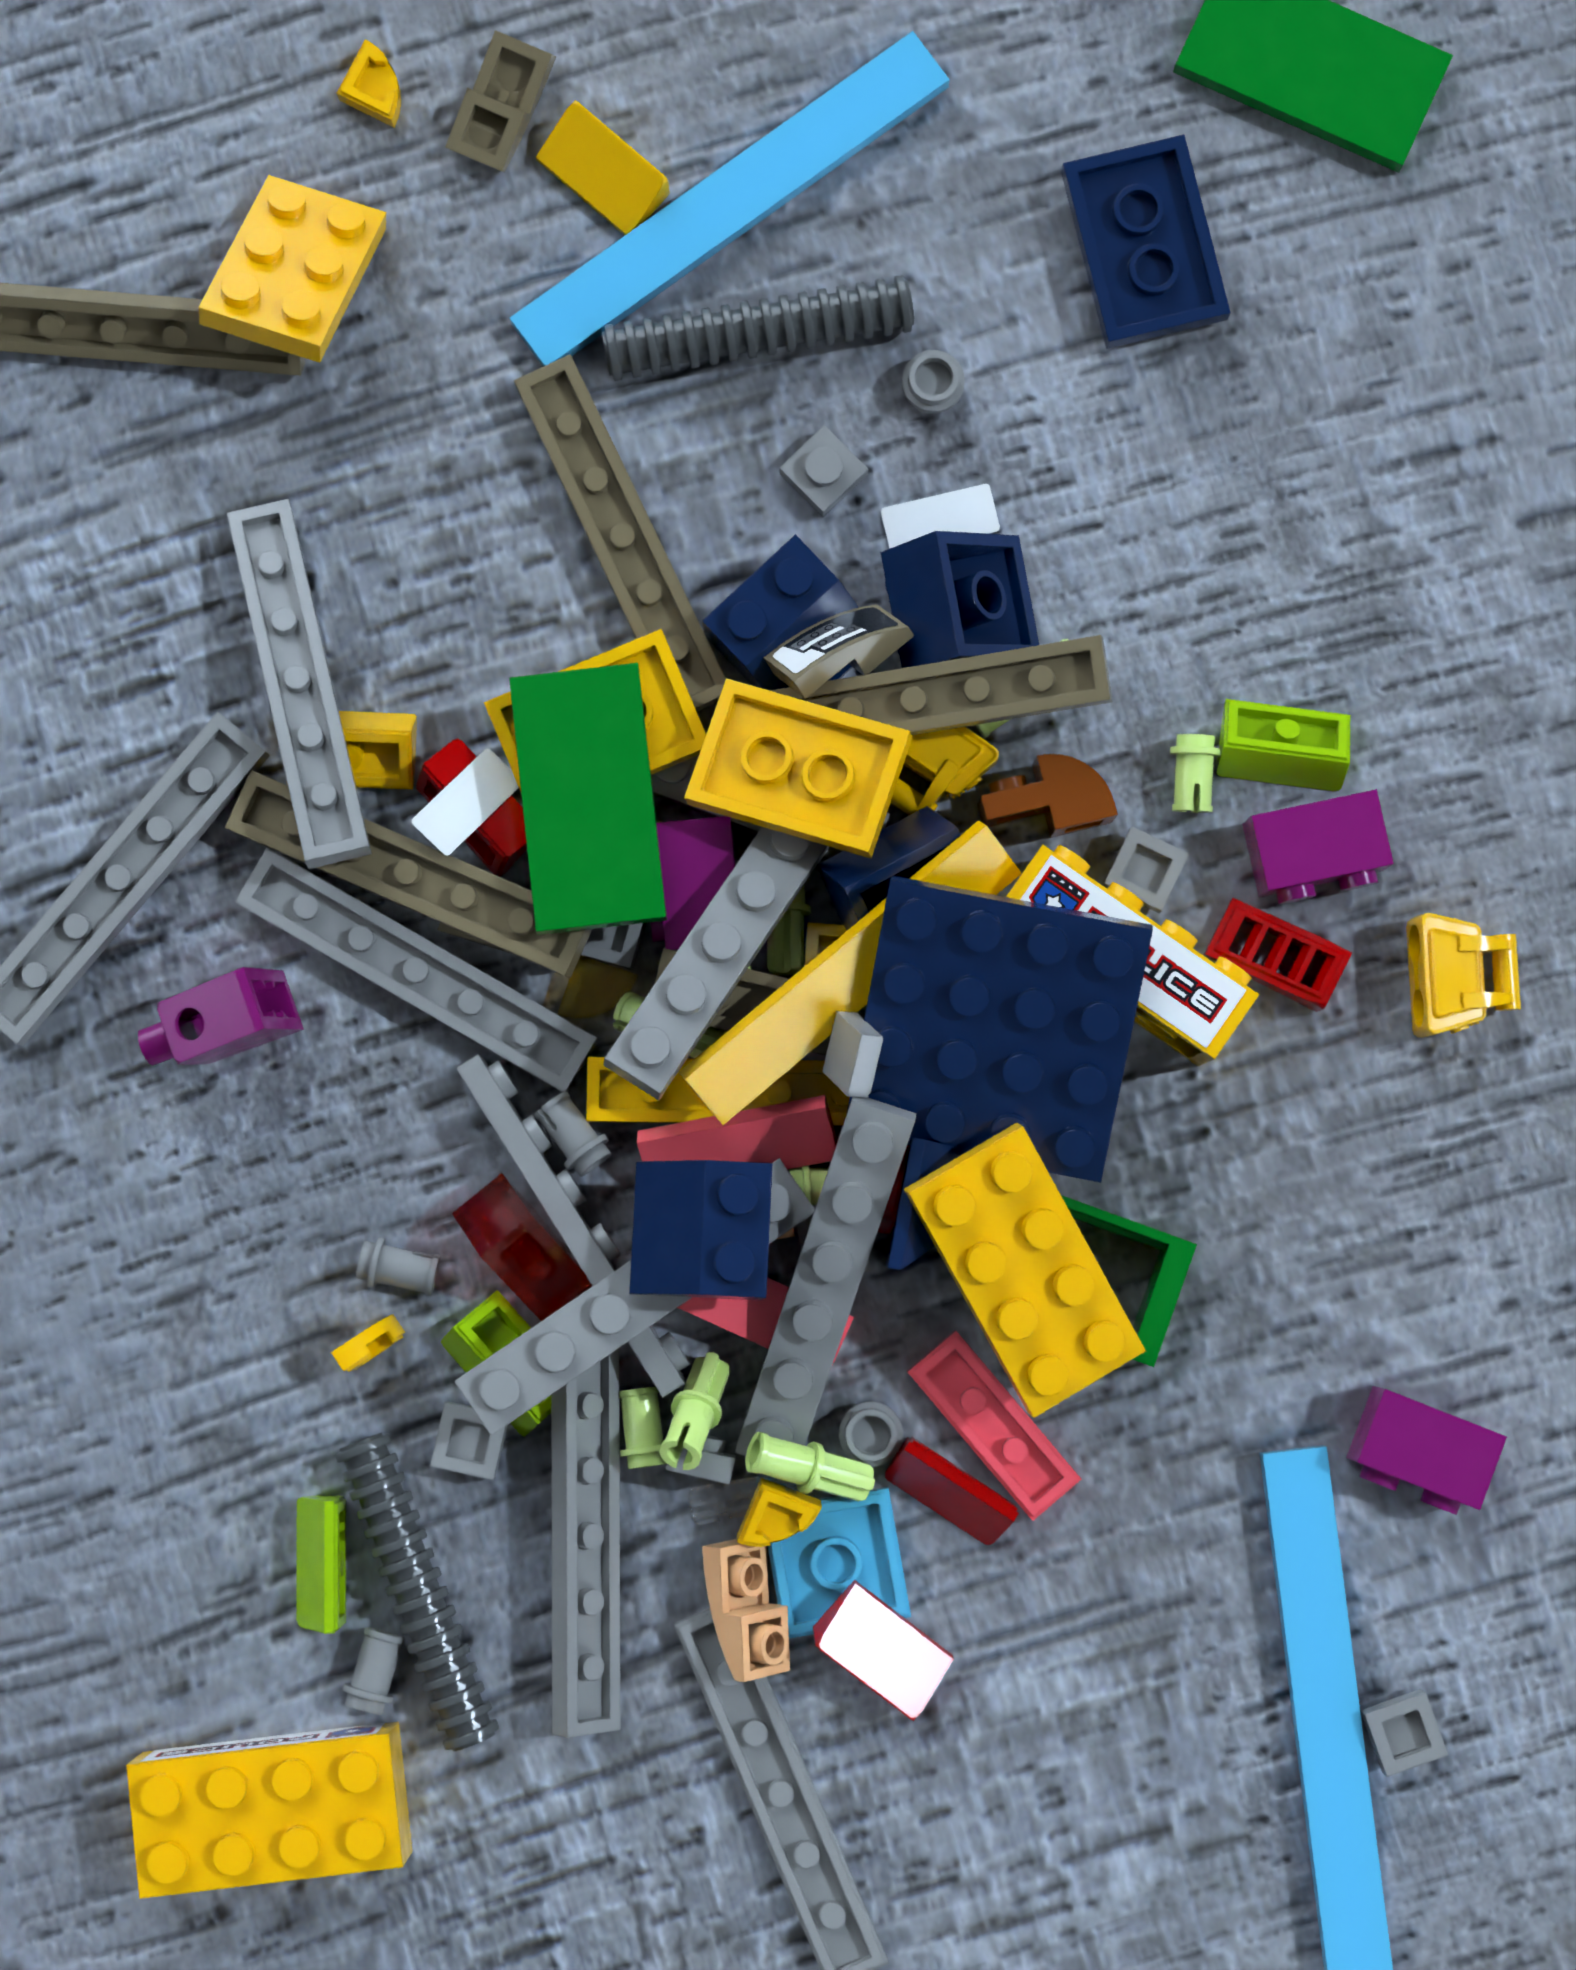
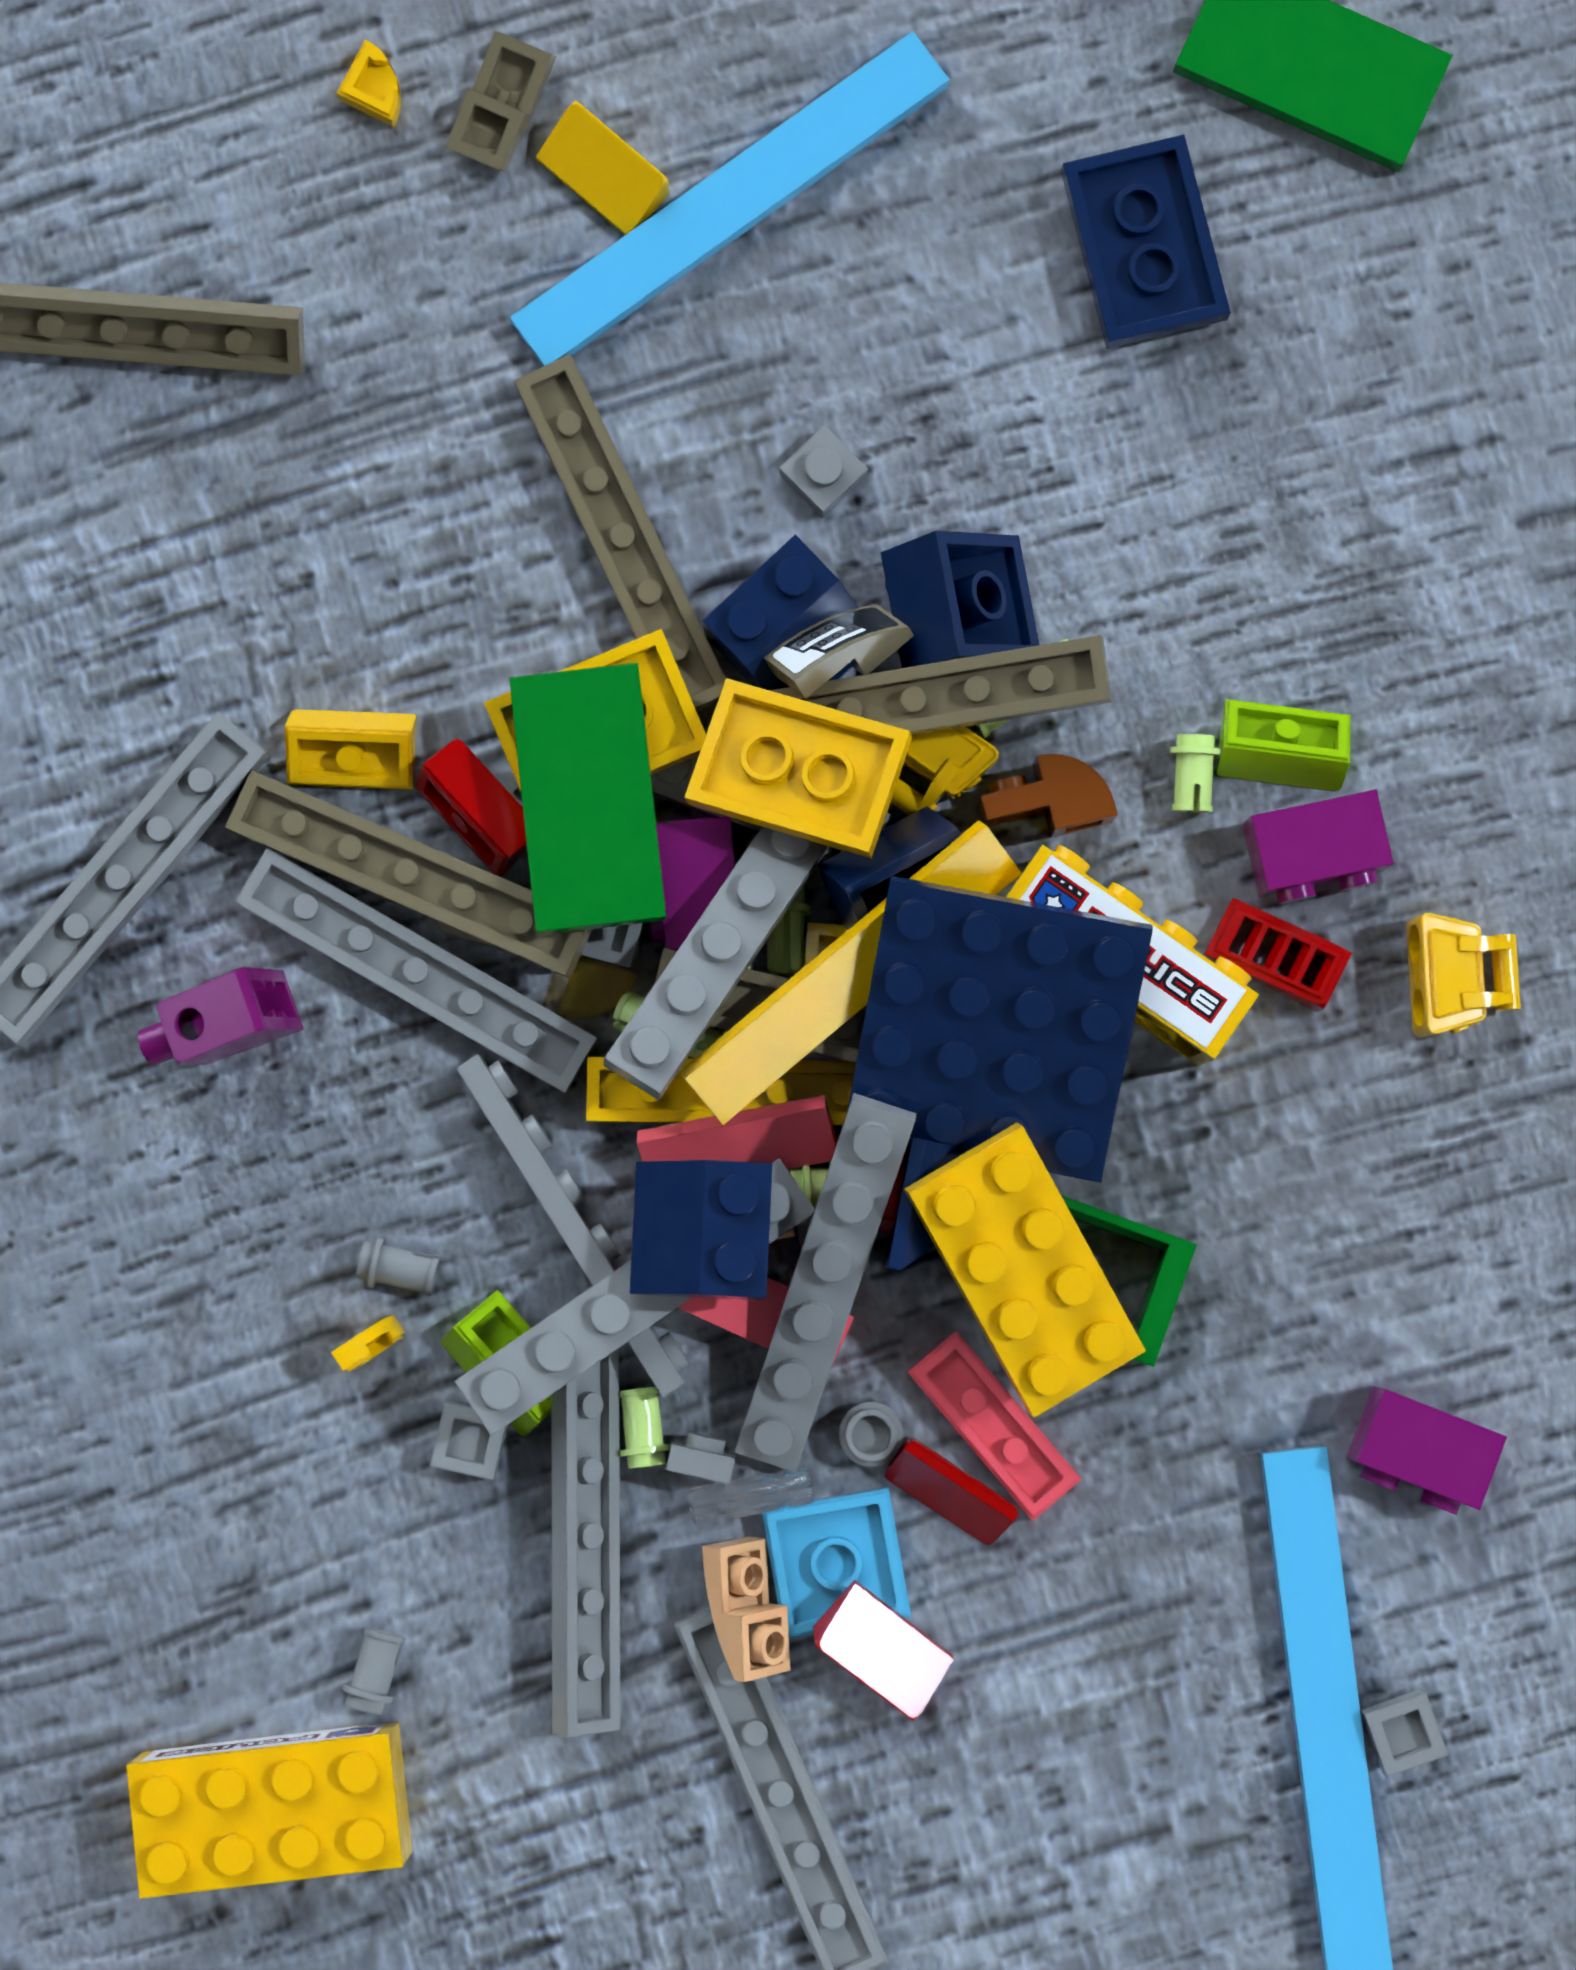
yellow plate [198,175,386,363] -> none
light grey plate [227,499,372,869] -> none
lime slope [296,1496,346,1634] -> none
dark grey piece [335,1432,499,1751] -> none
white sticker [412,749,519,856] -> none
clear red slope [452,1173,592,1321] -> none
light grey pin [533,1091,611,1177] -> none
dark grey piece [602,275,914,381] -> none
yellowish green axle [659,1352,730,1470] -> none
yellow tile [737,1477,822,1547] -> none
yellowish green axle [745,1432,875,1502] -> none
light grey tile [822,1011,883,1098] -> none
white sticker [881,484,1000,549] -> none
light grey plate [902,350,965,414] -> none
light grey plate [1102,827,1189,913] -> none

